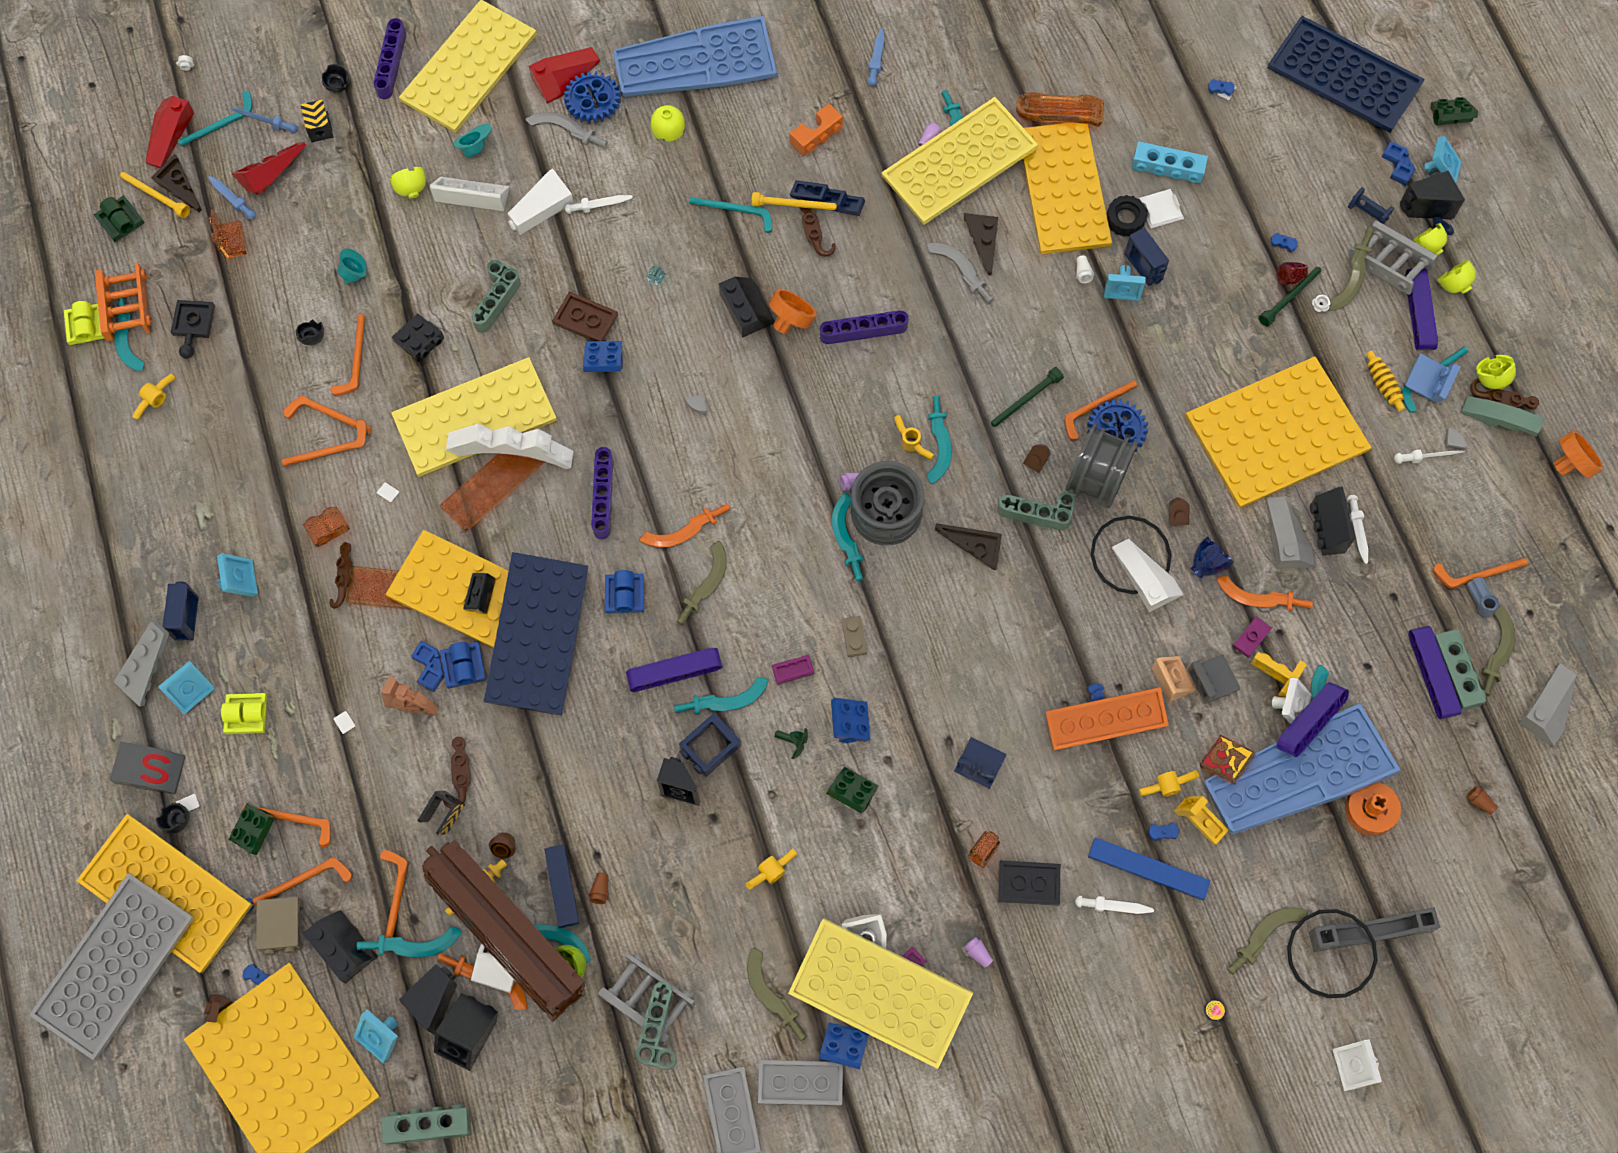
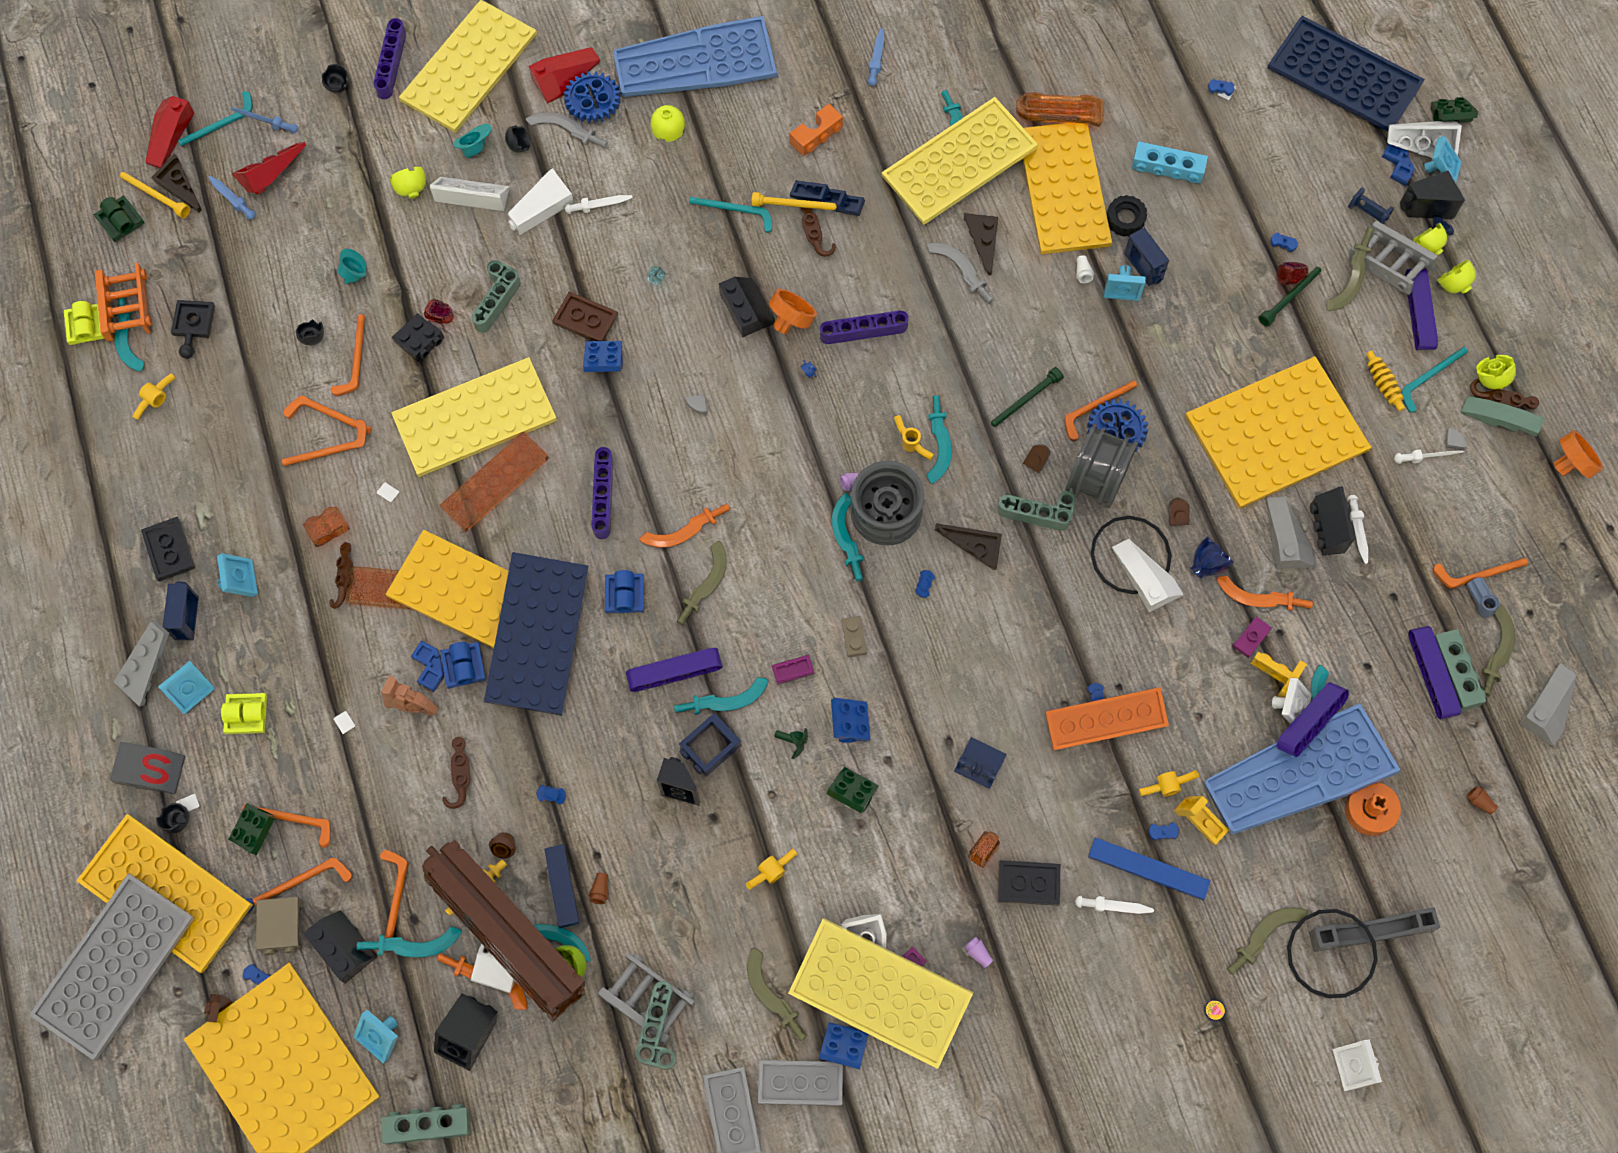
white plate [176,55,194,71] -> none
clear orange bracket [209,210,247,259] -> none
piece [301,100,334,143] -> none
black slope [399,964,457,1035] -> none
black piece [418,790,465,835] -> none
white arch [446,424,574,469] -> none
black slope [463,573,495,614] -> none
lavender cone [918,122,942,146] -> none
white piece [1139,189,1184,229] -> none
light nougat slope [1152,656,1196,702] -> none
dark grey bracket [1188,655,1240,704] -> none
tile [1200,734,1255,785] -> none
white plate [1312,295,1330,312] -> none
medium blue bracket [1404,354,1460,403] -> none
none -> black plate [141,516,195,582]
none -> rock [424,299,454,324]
none -> black hair [505,125,530,153]
none -> blue piece [536,785,566,805]
none -> blue plate [800,360,817,378]
none -> blue piece [915,570,935,598]
none -> white wedge [1387,121,1462,158]

